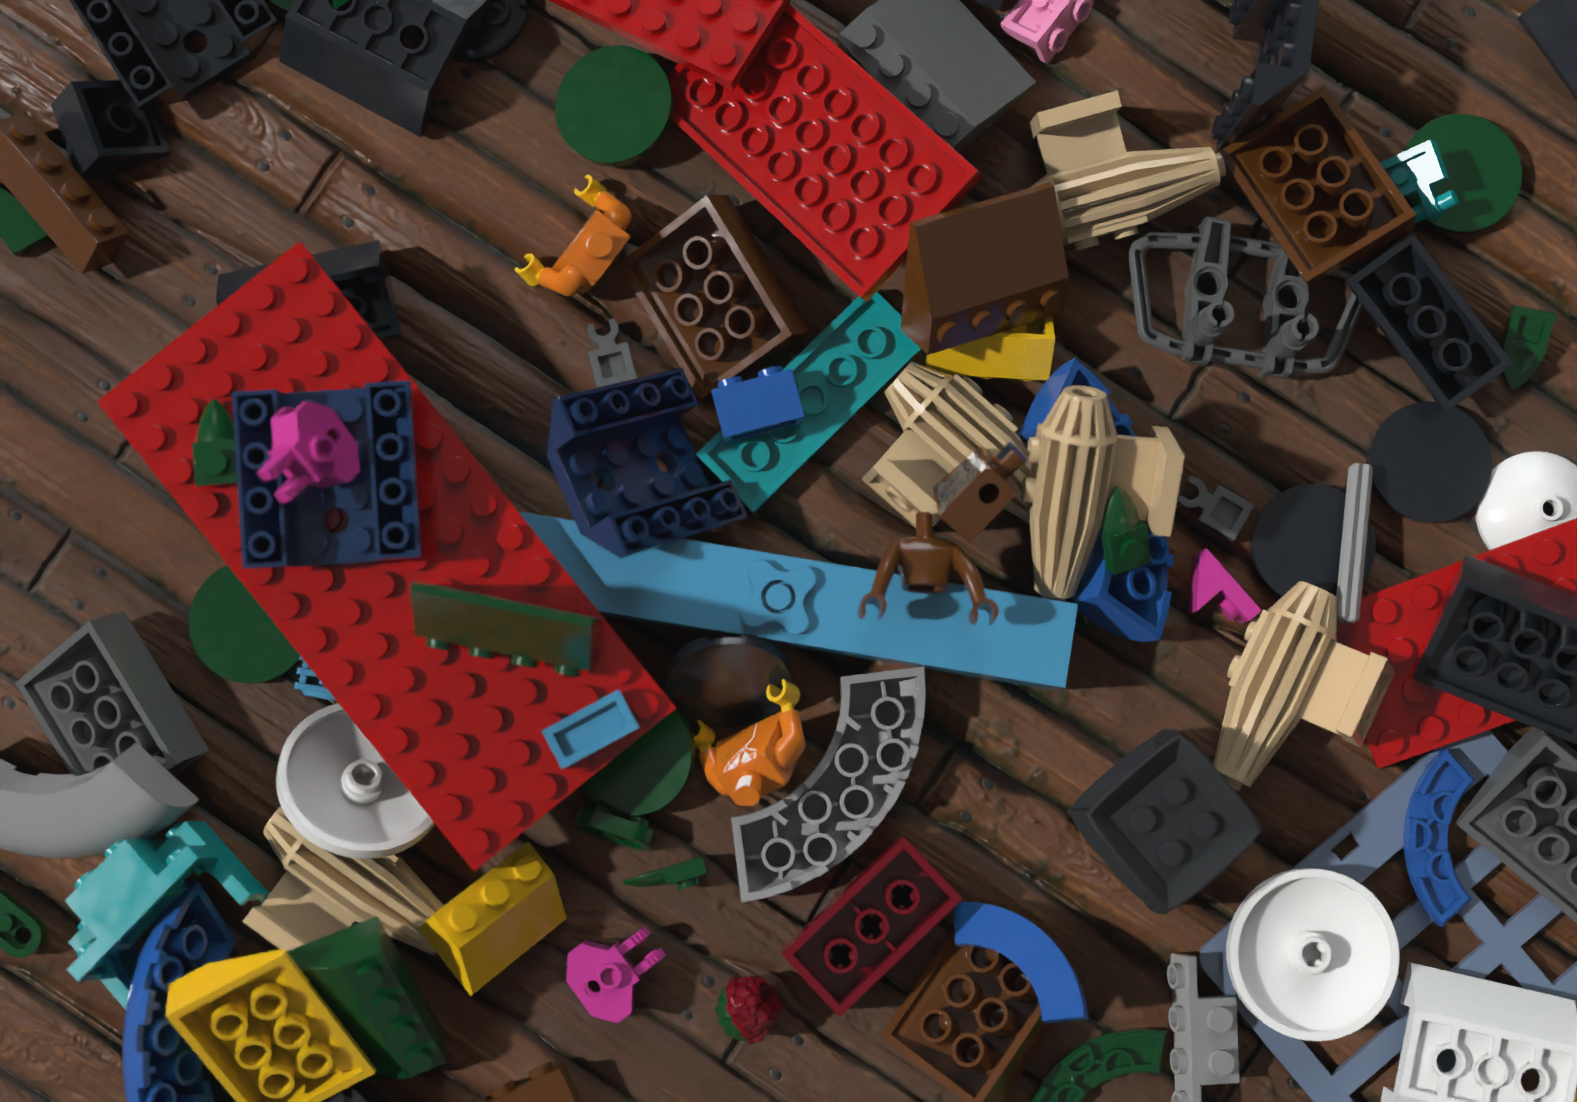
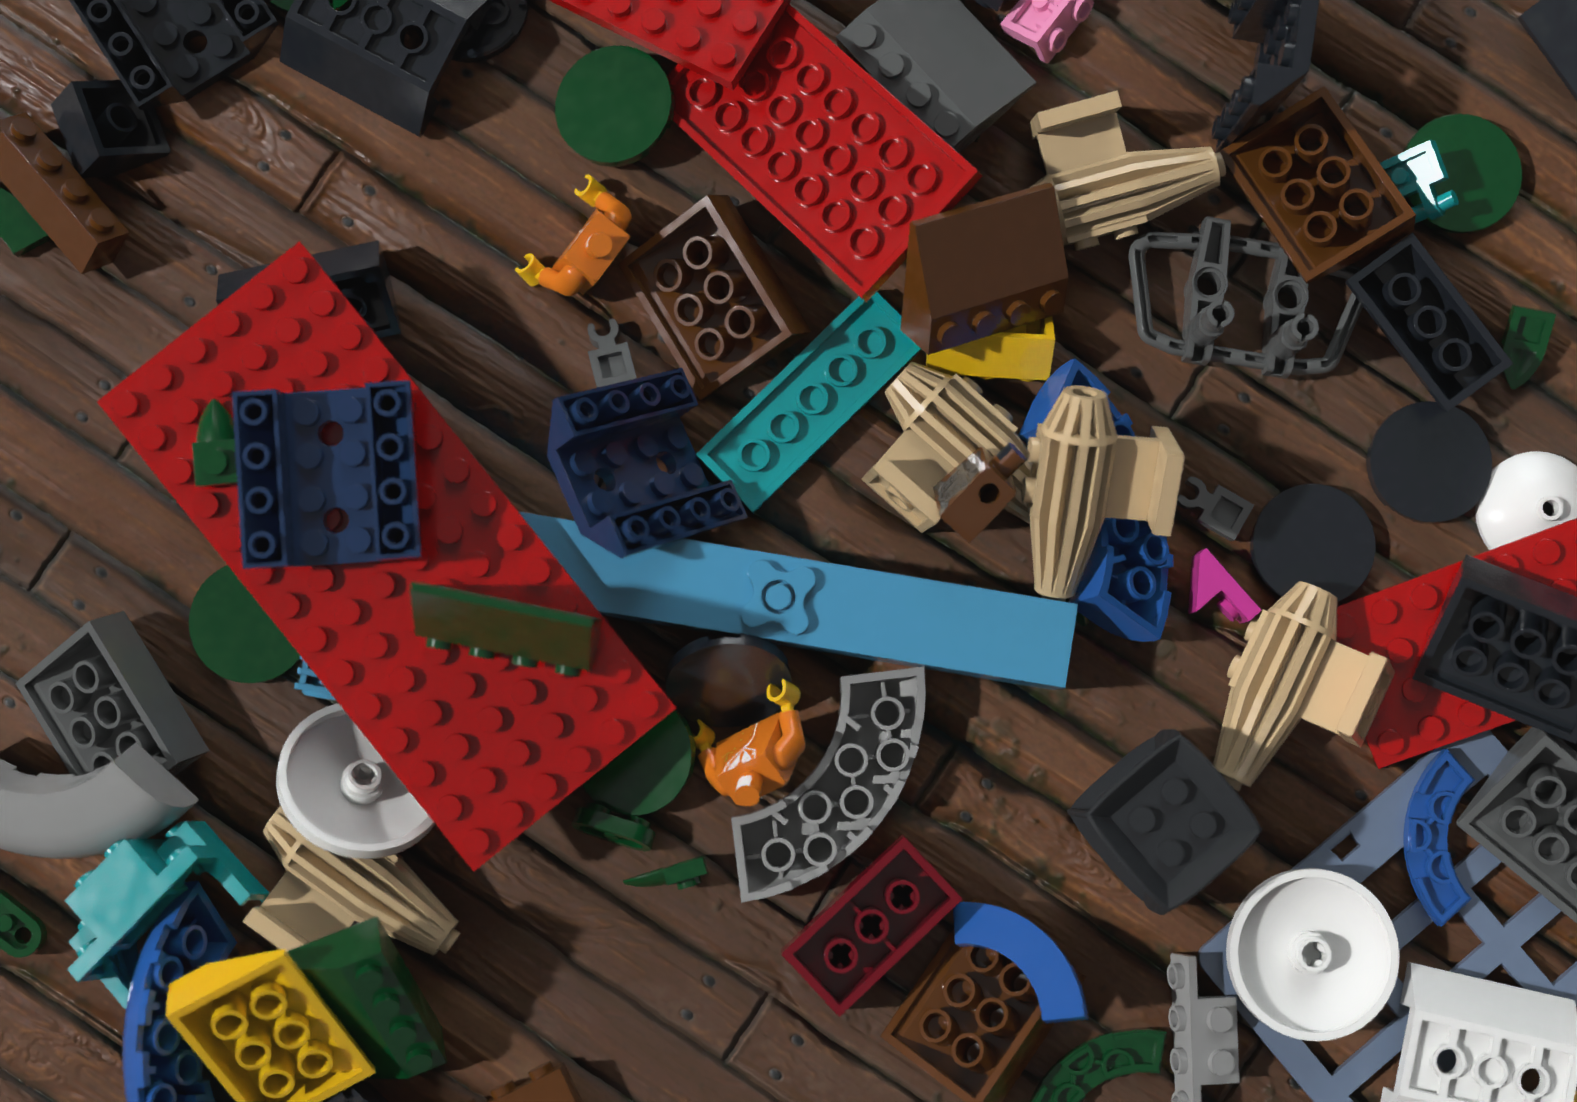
dark pink hinge [257,401,360,504] -> none
yellow slope [418,842,567,996] -> none
dark azure tile [542,689,640,769] -> none
dark pink hinge [566,926,666,1023] -> none
blue brick [711,366,804,443] -> none
dark red piece [715,976,784,1044] -> none
reddish brown piece [857,512,999,625] -> none
dark green plate [1102,486,1151,575] -> none
light grey axle [1336,463,1373,624] -> none

